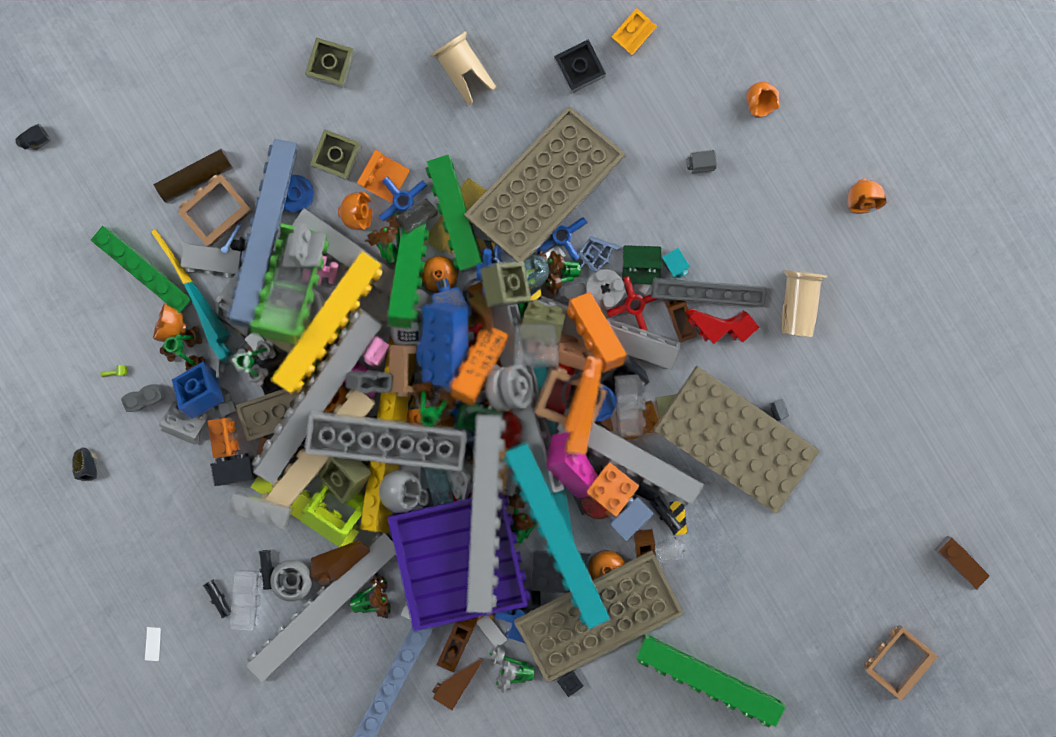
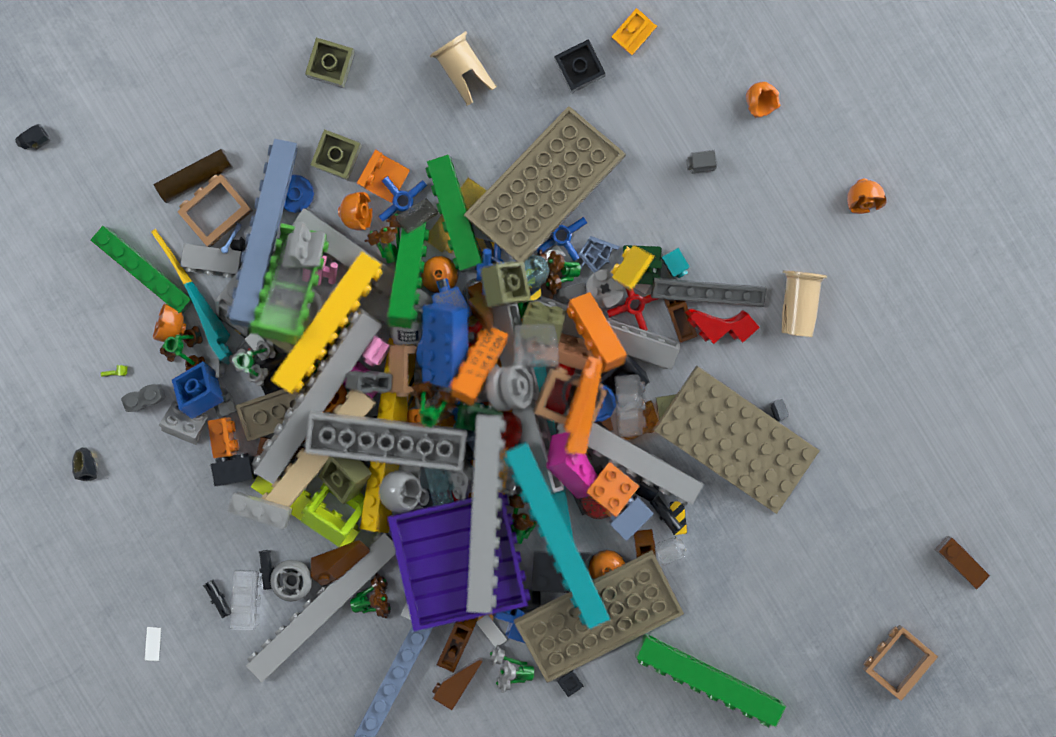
none -> yellow slope [610,245,654,291]

